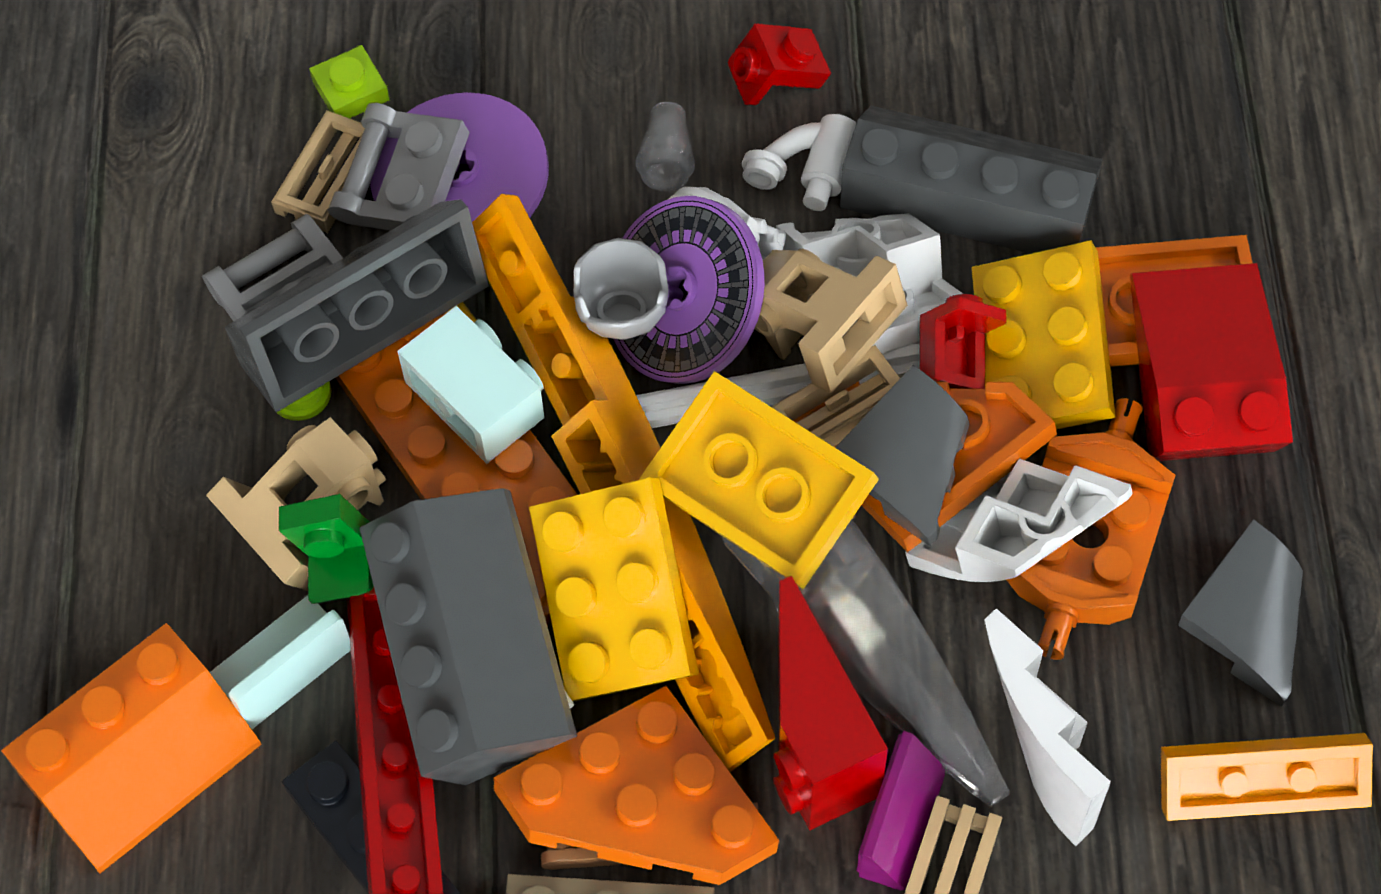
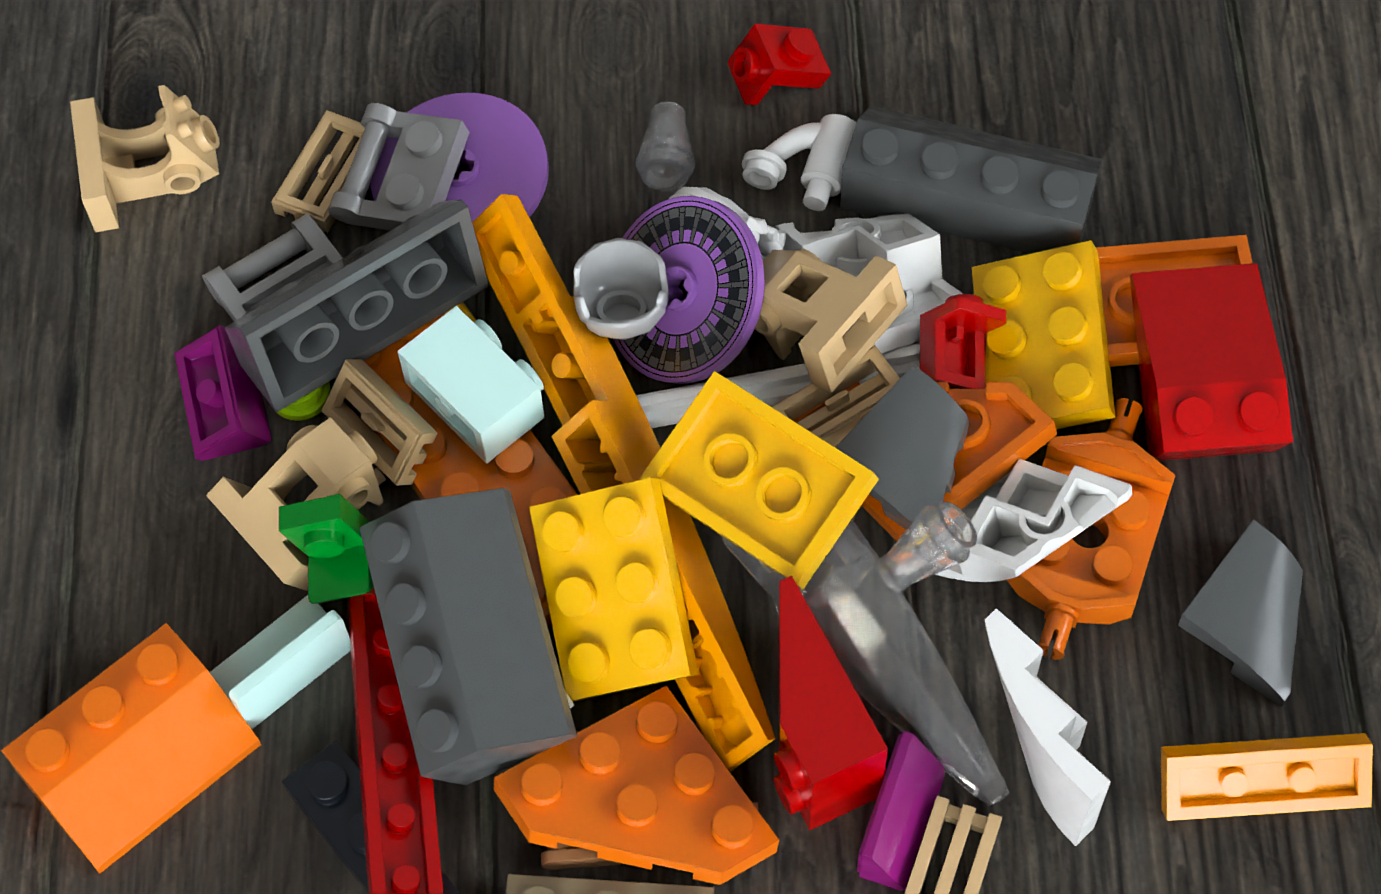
lime plate [309,45,390,118] -> none
none -> tan tile [70,85,220,233]
none -> magenta slope [174,325,271,461]
none -> tan tile [321,359,438,486]
none -> clear cone [877,502,977,592]

